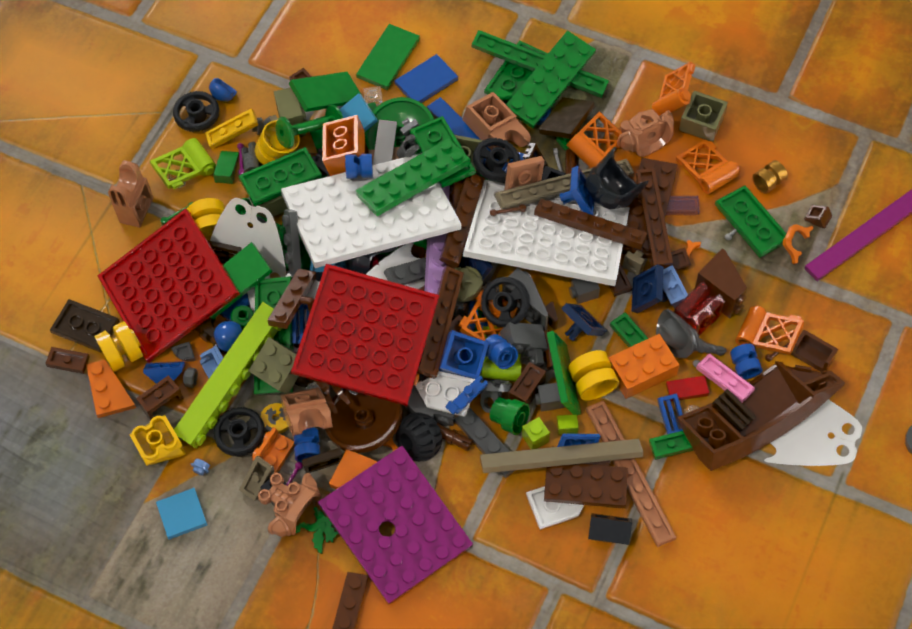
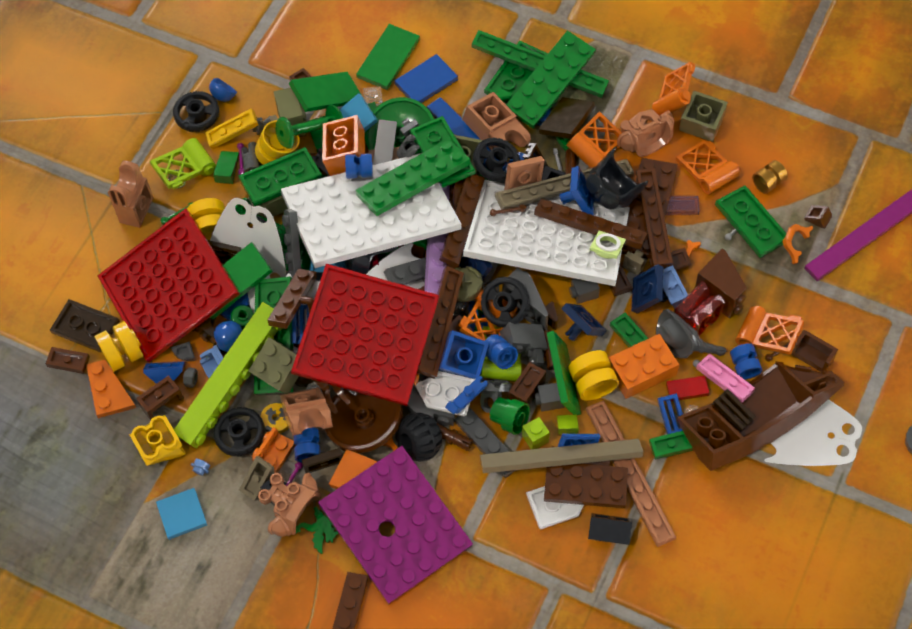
none -> yellowish green piece [589,231,626,259]

